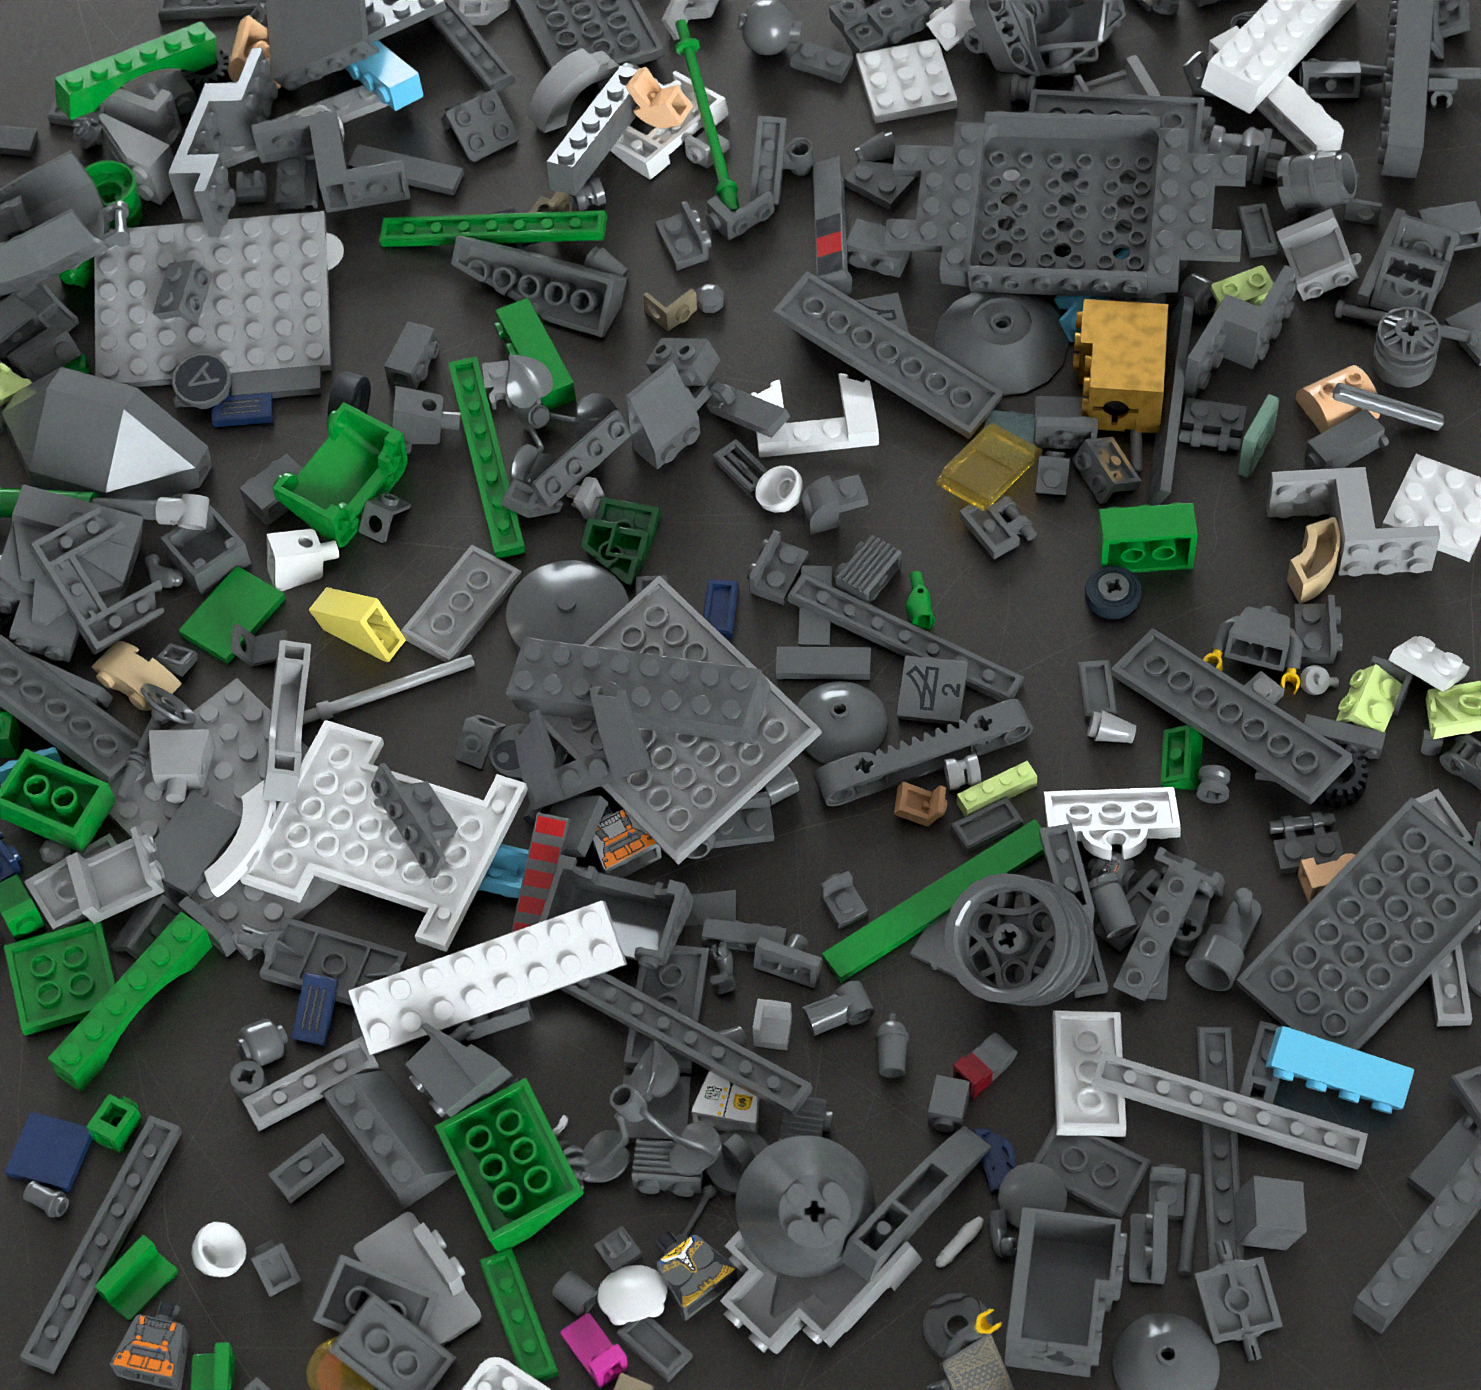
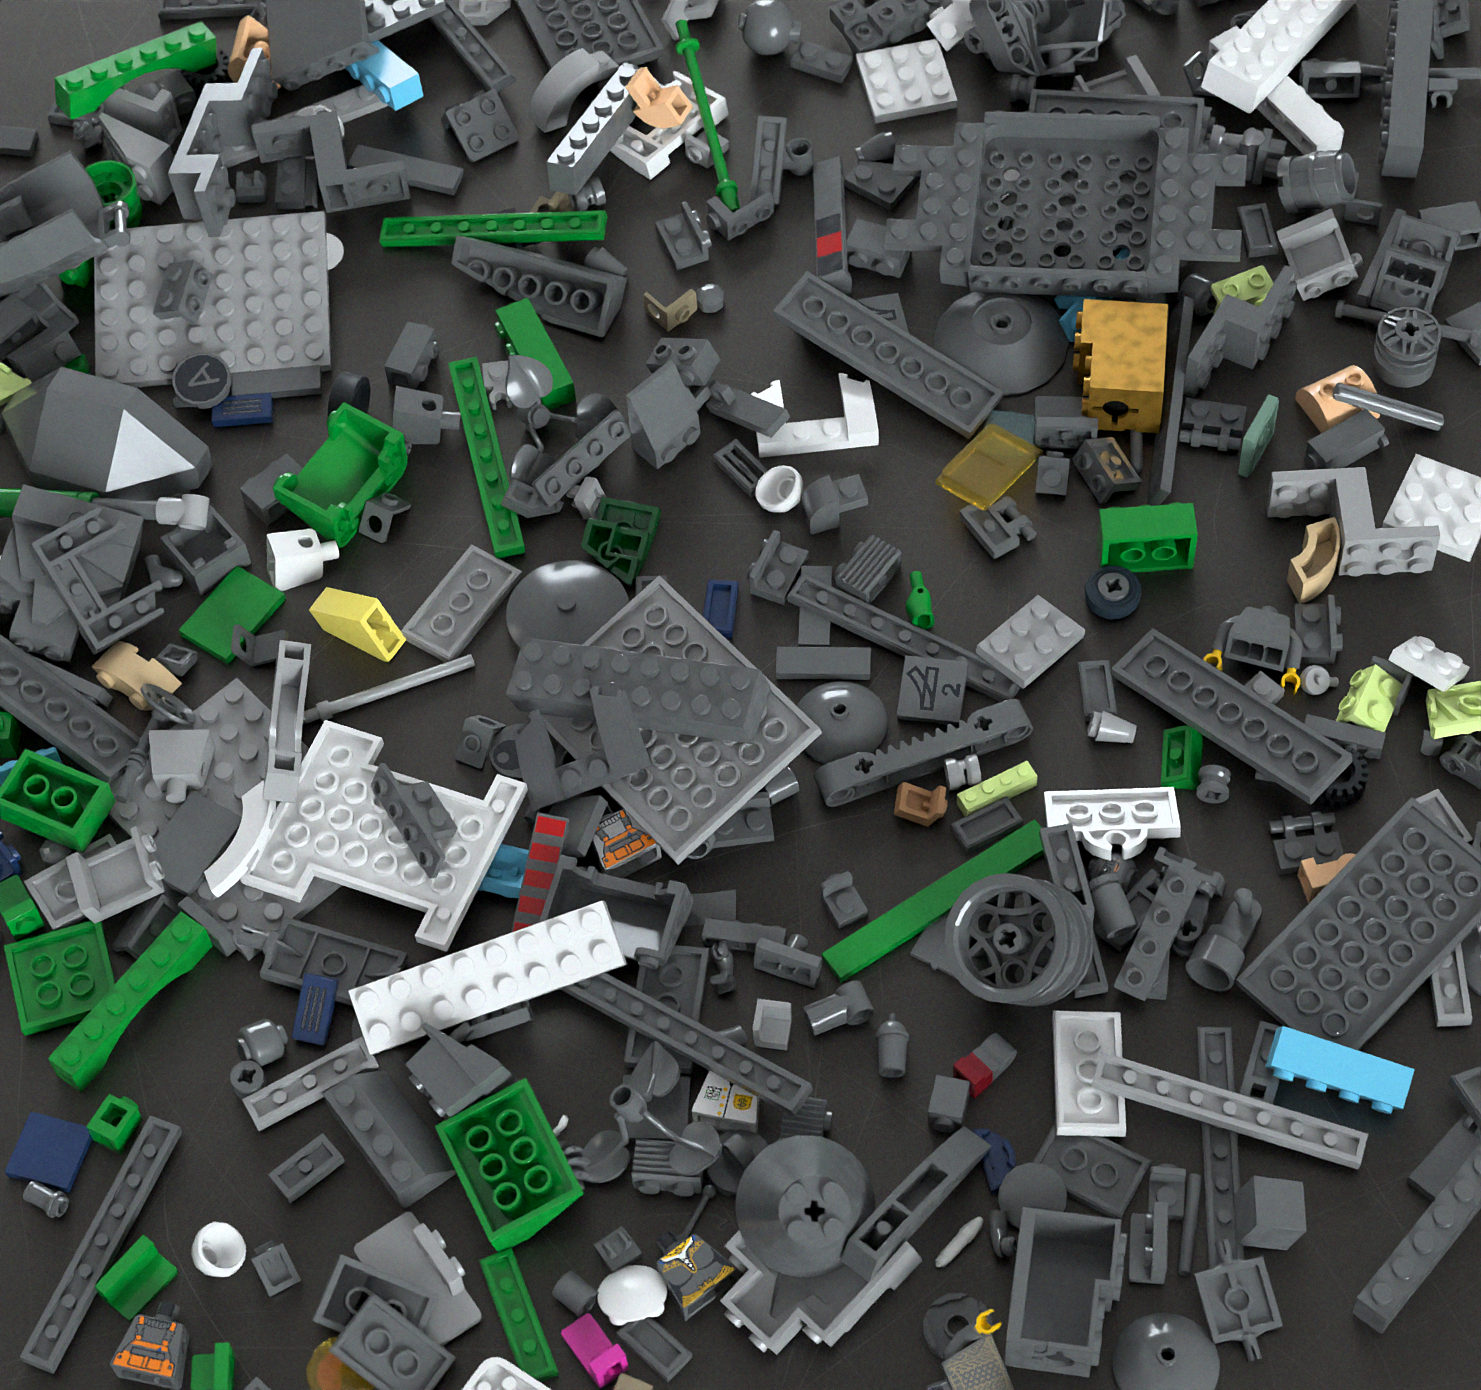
none -> light grey plate [976,595,1085,689]

